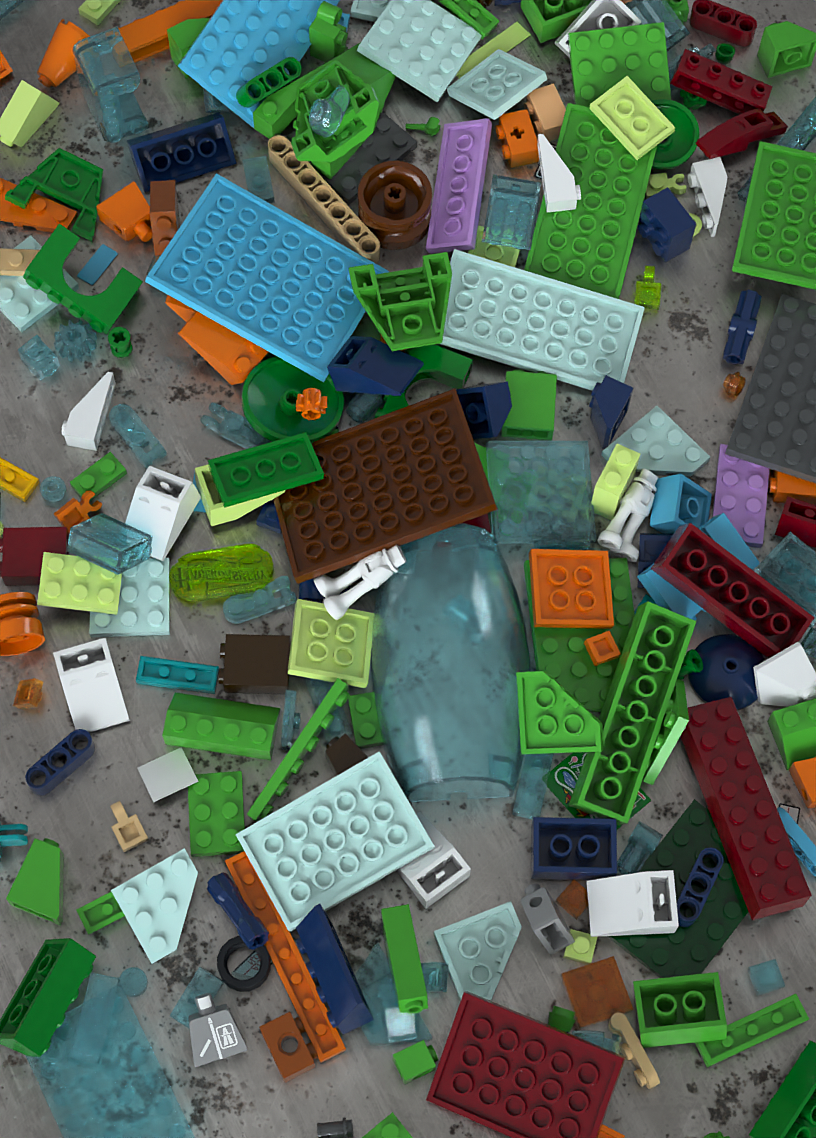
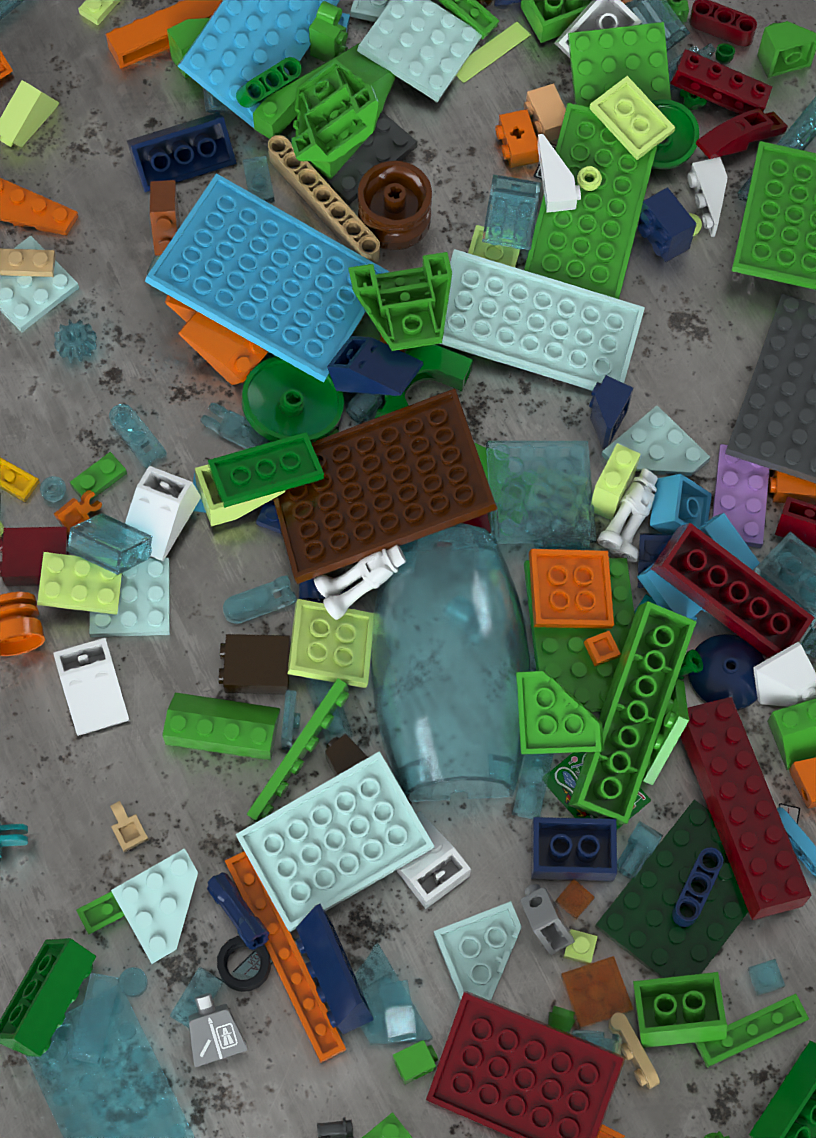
green wing [5,148,103,242] -> none
bright green slope [6,838,64,926] -> none
clear orange plate [13,678,43,709] -> none
clear light blue brick [18,335,60,381] -> none
green arch [23,224,143,335] -> none
dark blue beam [25,729,95,796] -> none
orange cone [37,19,100,88] -> none
white slope [62,372,116,451] -> none
clear light blue windscreen [73,27,149,143] -> none
medium azure sticker [77,244,118,285] -> none
orange torso [96,181,153,242] -> none
green bush [108,327,133,358] -> none
teal tile [136,656,219,694] -> none
white sticker [137,747,199,802] -> none
clear neon green tile [169,544,274,601] -> none
bright green plate [188,771,245,857] -> none
dark orange brick [259,1012,318,1083] -> none
orange gear [296,388,327,420] -> none
clear light blue piece [308,85,350,138] -> none
bright green plate [348,692,383,749] -> none
bright green slope [381,904,428,1014] -> none
bright green hand [405,117,441,136] -> none
clear light blue plate [421,962,449,993] -> none
lavender plate [426,118,492,254] -> none
light aqua plate [447,49,547,120] -> none
dark blue slope [456,381,512,439] -> none
bright green brick [501,370,557,440] -> none
white slope [586,870,679,937] -> none
clear neon green plate [634,266,661,310] -> none
yellowish green plate [645,173,687,200] -> none
dark blue piece [723,289,762,365] -> none
clear orange plate [723,372,746,396] -> none
none -> yellowish green plate [577,166,602,191]

